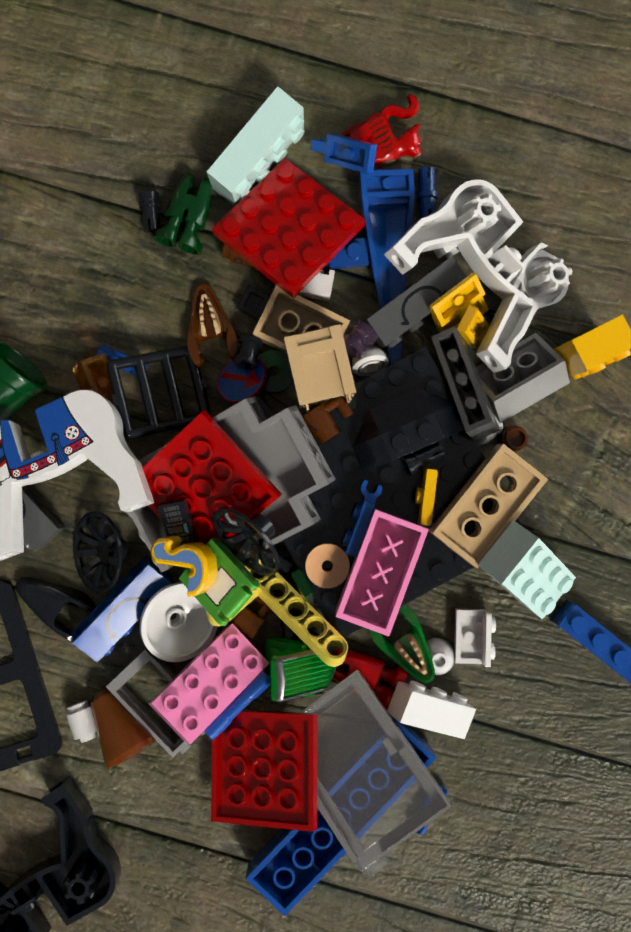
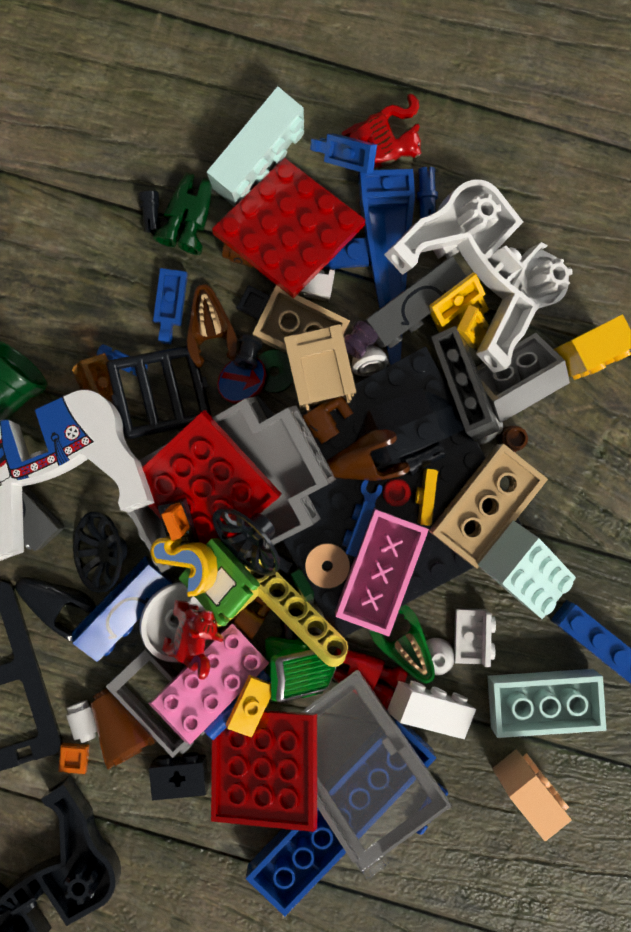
none -> orange tile [58,742,90,774]
none -> black brick [149,752,209,801]
none -> blue plate [153,268,188,345]
none -> orange tile [161,502,190,541]
none -> red animal [162,600,223,680]
none -> yellow plate [225,675,271,737]
none -> reddish brown animal [326,429,410,481]
none -> red tile [382,479,411,506]
none -> light aqua brick [488,669,606,738]
none -> light nougat brick [492,749,572,842]

